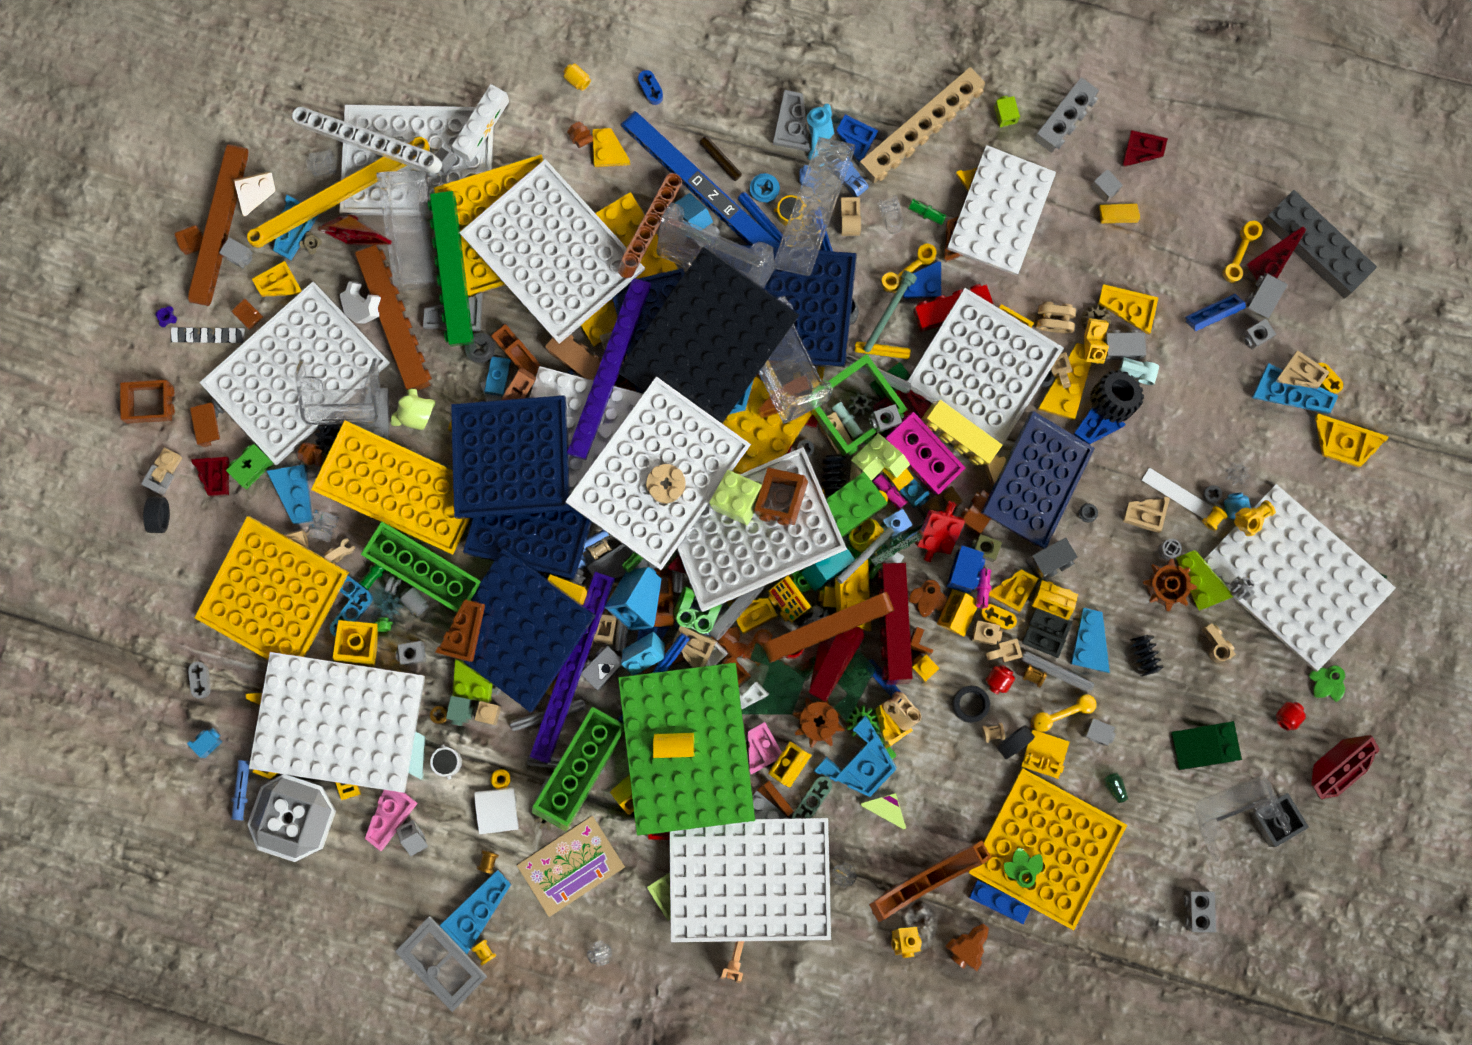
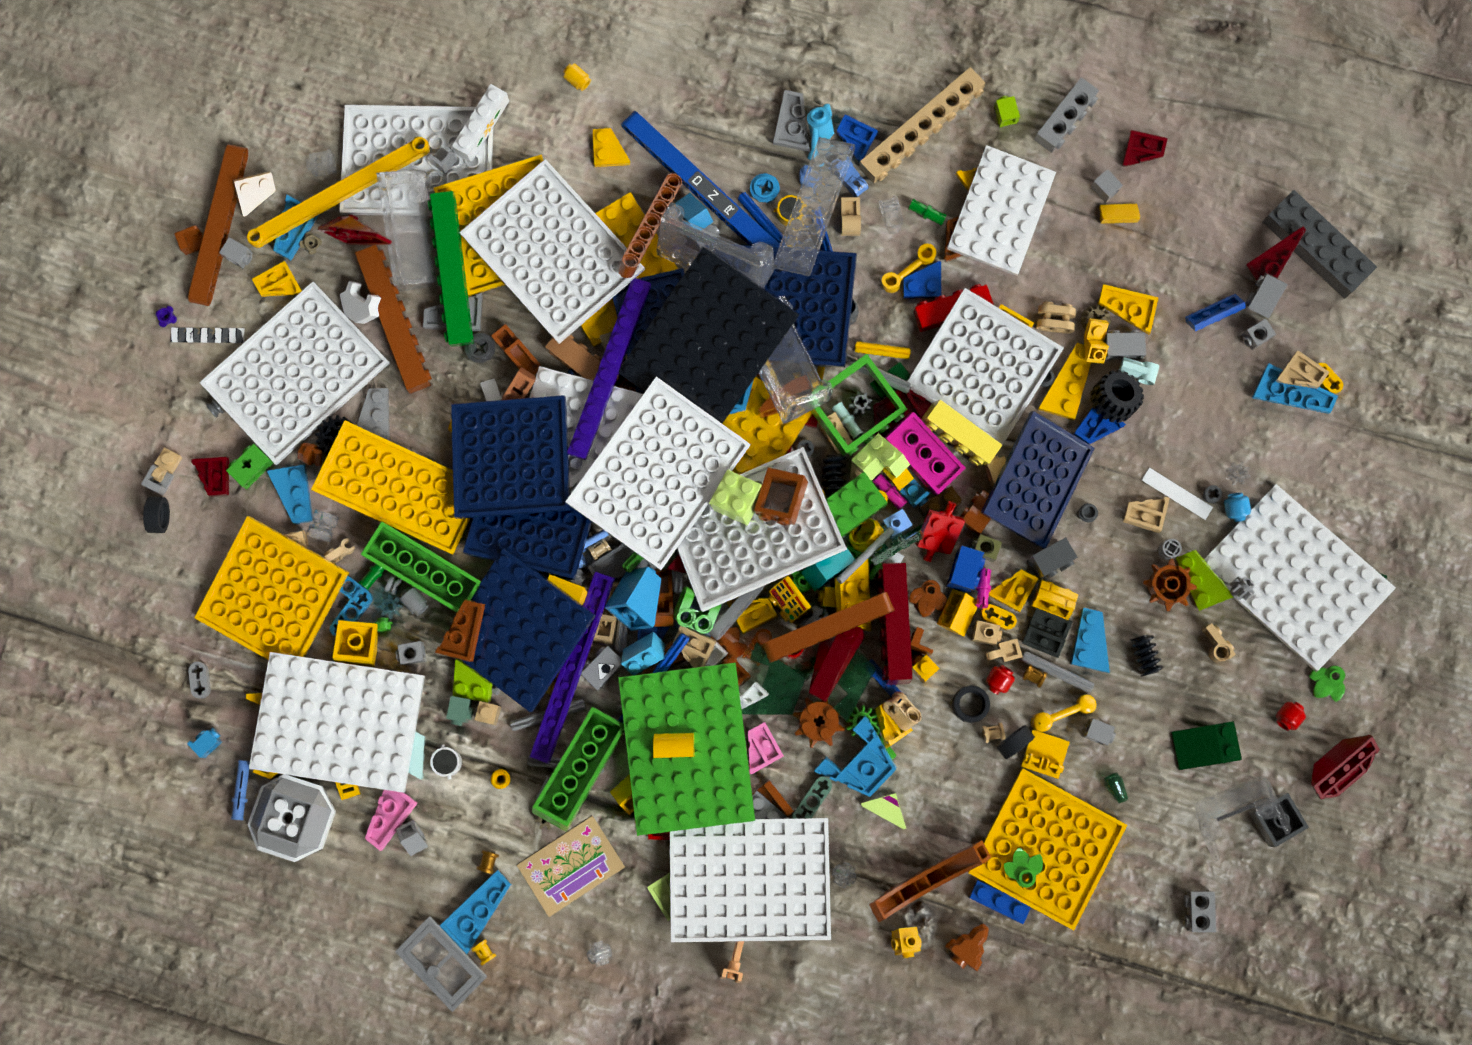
dark orange window [120,380,175,424] -> none
dark orange panel [190,403,220,447] -> none
dark orange panel [231,299,263,330] -> none
white beam [292,107,442,174] -> none
clear windscreen [294,358,380,425] -> none
yellowish green piece [391,389,436,430] -> none
pearl gold bush [430,706,448,724] -> none
white slope [475,787,519,834] -> none
dark azure plate [484,357,511,396] -> none
dark orange piece [567,121,593,148] -> none
blue beam [638,70,663,105] -> none
tan plate [646,464,686,504] -> none
dark brown axle [700,136,742,181] -> none
yellow brick [768,741,812,787] -> none
sand green piece [864,270,917,352] -> none
light grey brick [870,404,902,433] -> none
tan plate [1051,352,1072,389] -> none
yellow bush [1202,506,1228,531] -> none
yellow piece [1223,220,1263,283] -> none
yellow connector [1234,500,1276,536] -> none
yellow wing [1315,414,1389,468] -> none

